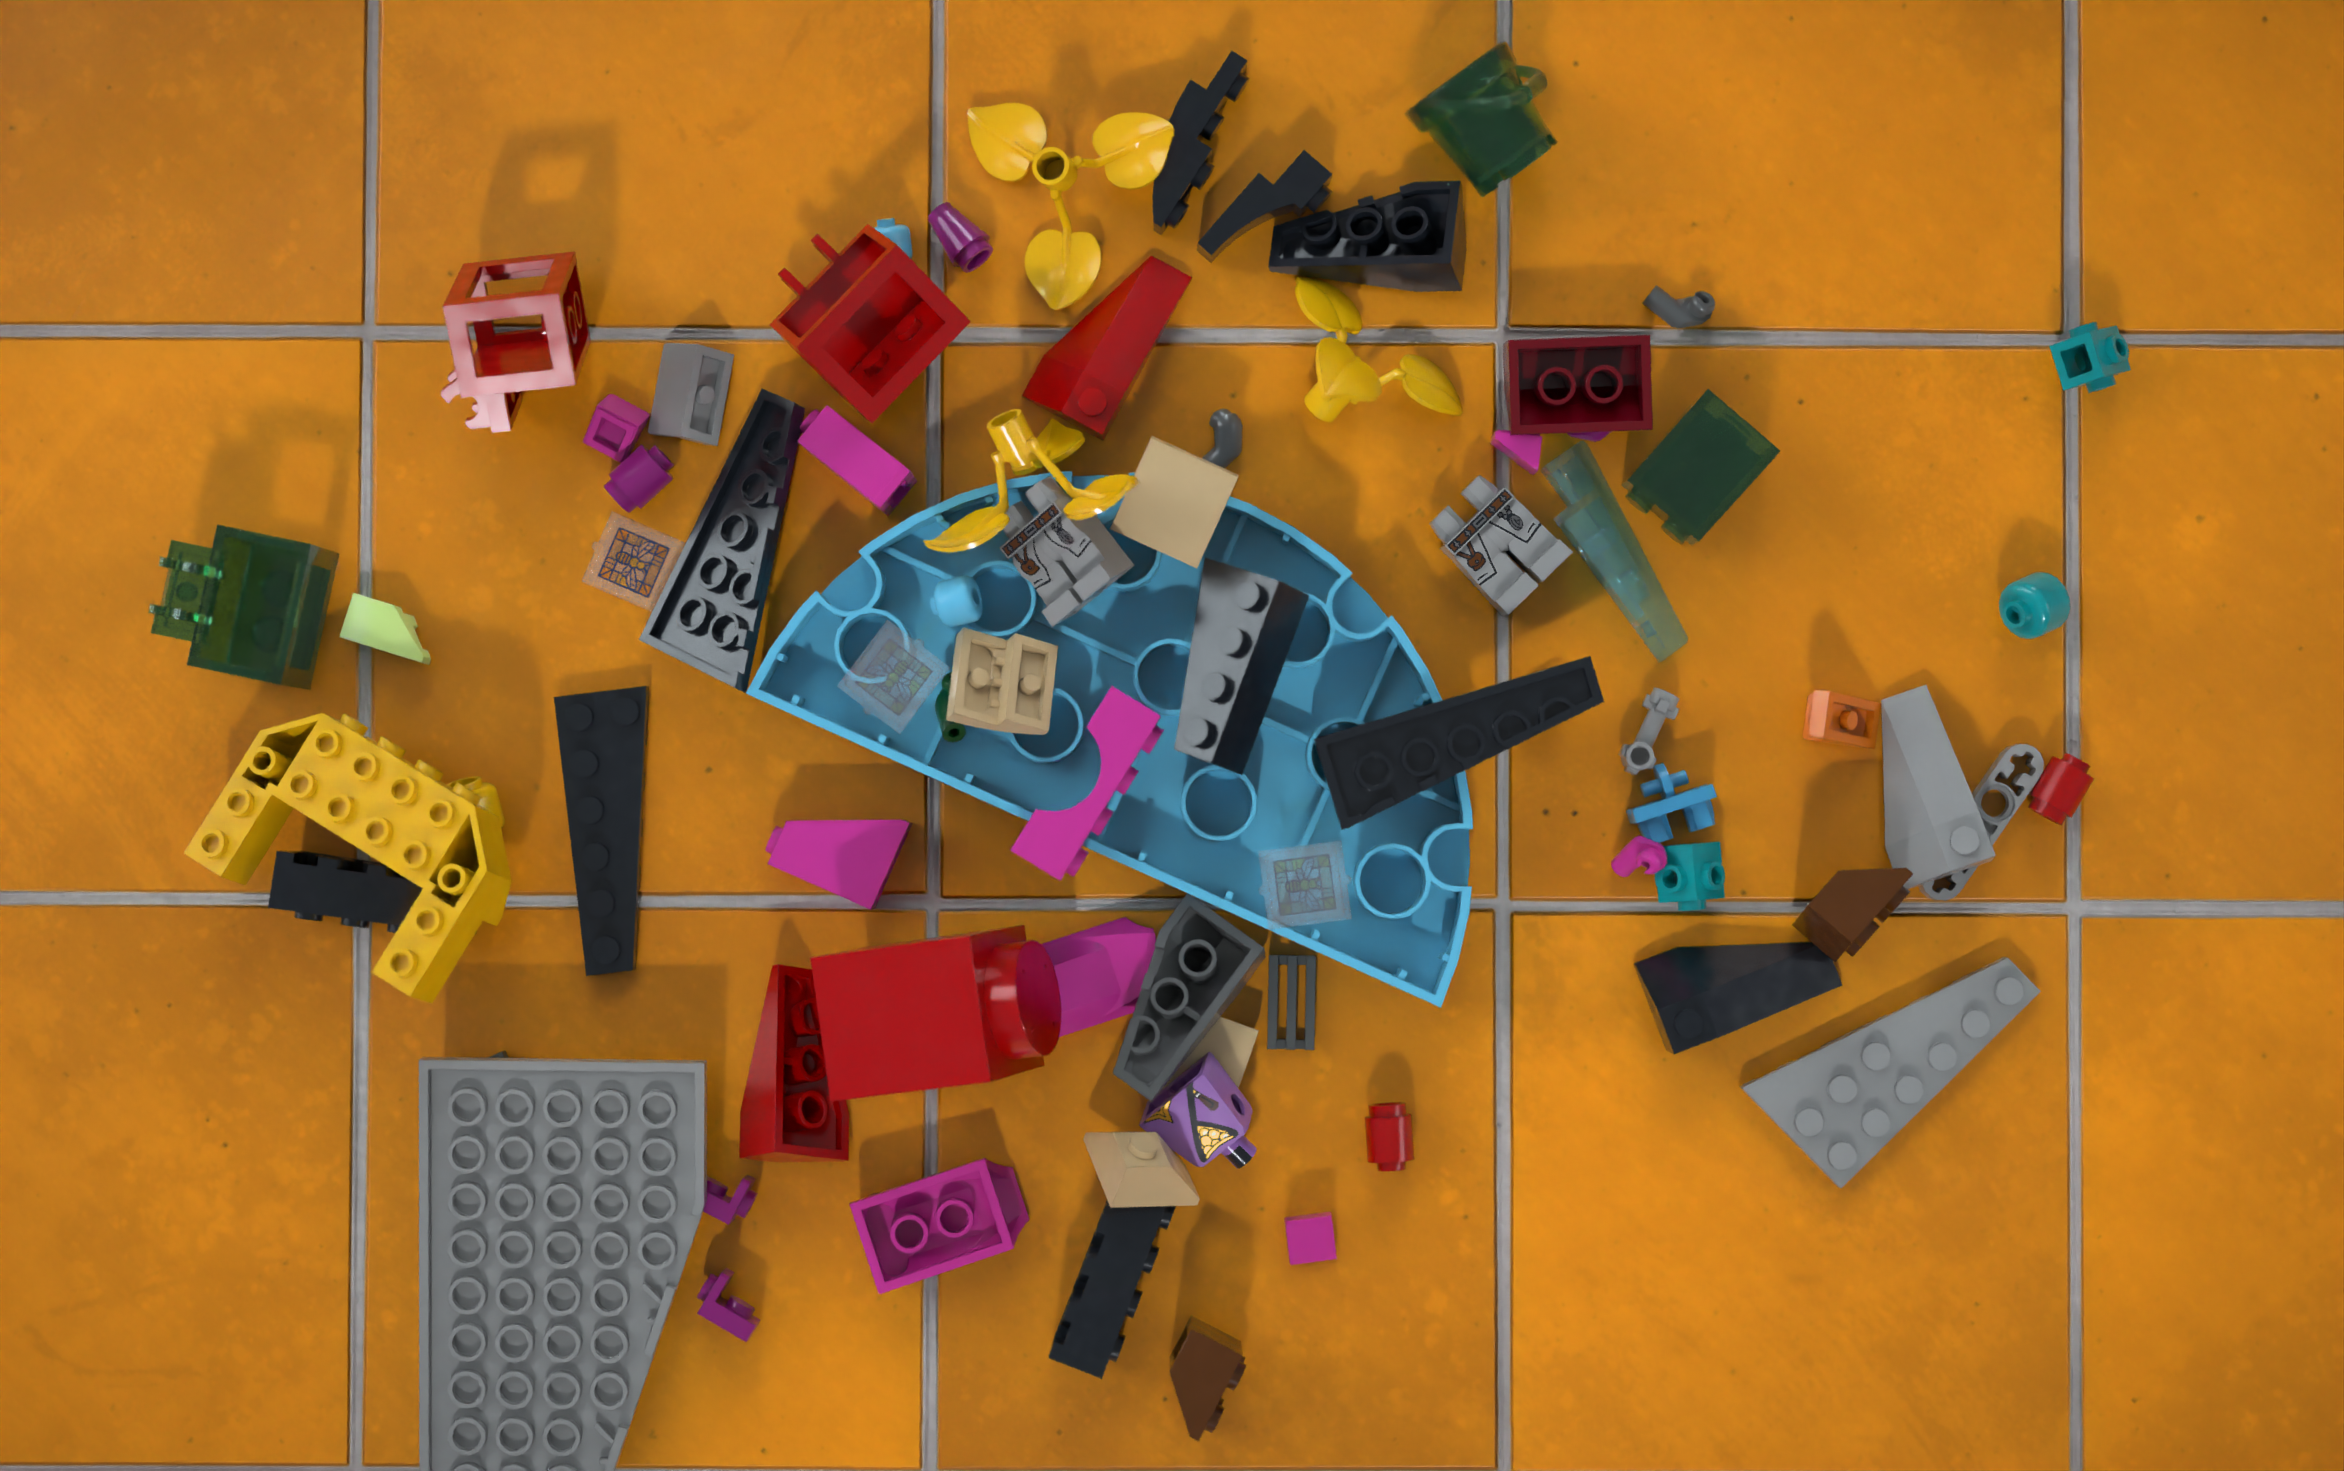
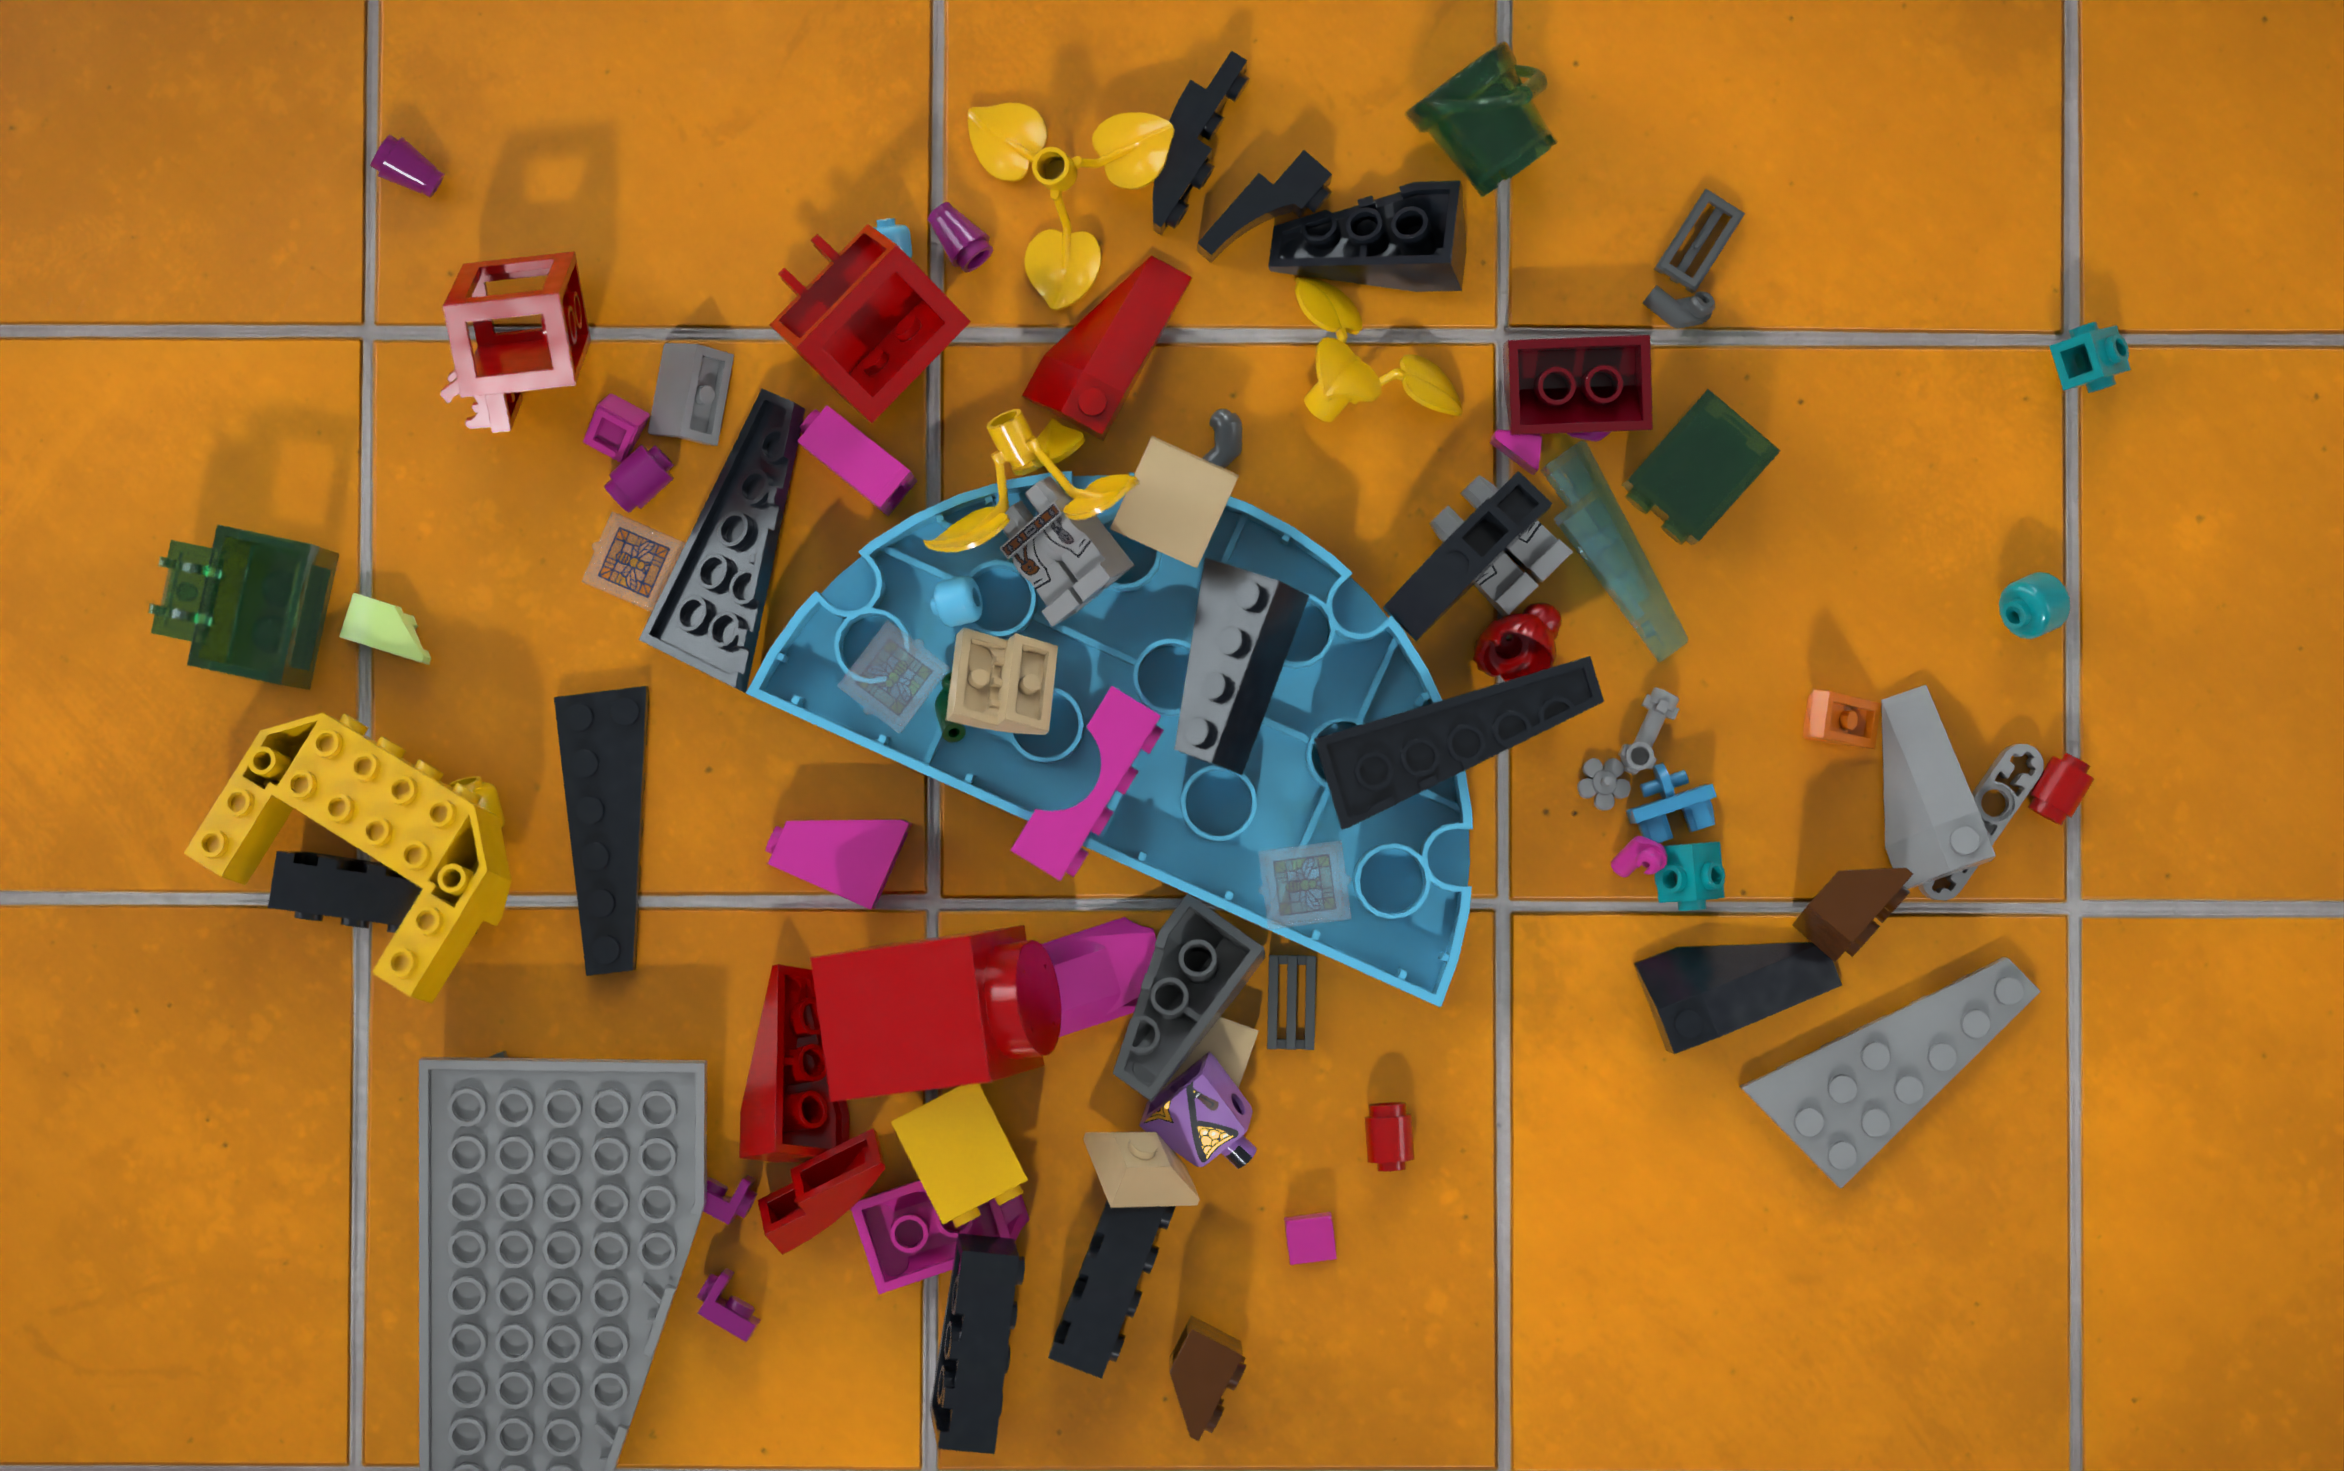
none -> magenta cone [370,135,445,198]
none -> red slope [757,1128,886,1255]
none -> yellow brick [891,1084,1028,1228]
none -> black wedge [930,1233,1025,1454]
none -> black slope [1383,471,1552,641]
none -> red piece [1473,602,1562,681]
none -> light grey plant [1577,758,1631,811]
none -> dark grey tile [1654,189,1745,294]

